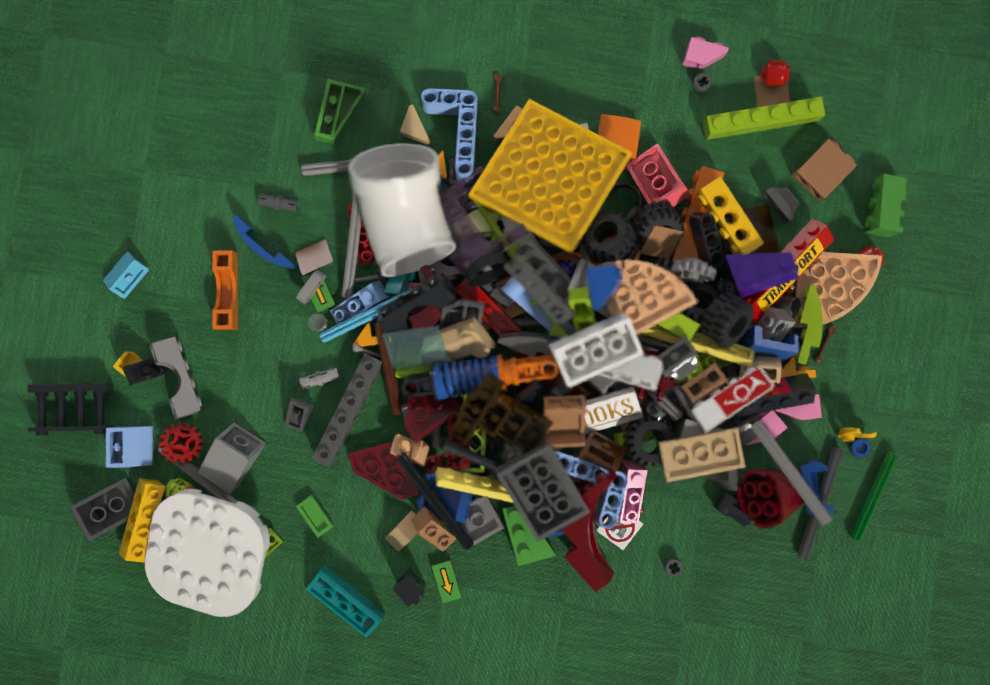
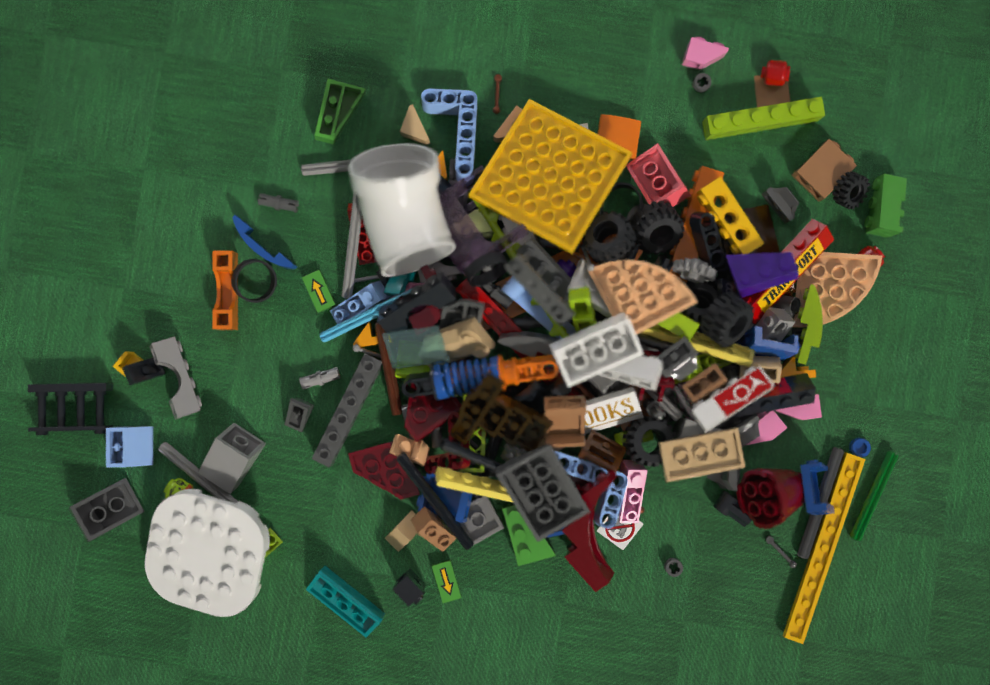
medium azure panel [103,252,149,299] -> none
yellow brick [119,478,165,562] -> none
red gear [159,422,203,465] -> none
medium nougat sticker [295,240,333,275] -> none
light grey beam [296,269,326,304] -> none
bright green tile [296,494,334,538] -> none
clear tile [308,314,328,332] -> none
blue slope [586,264,623,310] -> none
medium nougat sticker [640,225,684,259] -> none
light grey axle [751,420,832,525] -> none
copper hinge [814,326,836,363] -> none
yellow plate [838,428,877,442] -> none
none -> black tyre [231,259,277,303]
none -> dark grey hinge [765,536,797,568]
none -> yellow plate [783,452,865,644]
none -> black tyre [832,171,870,209]

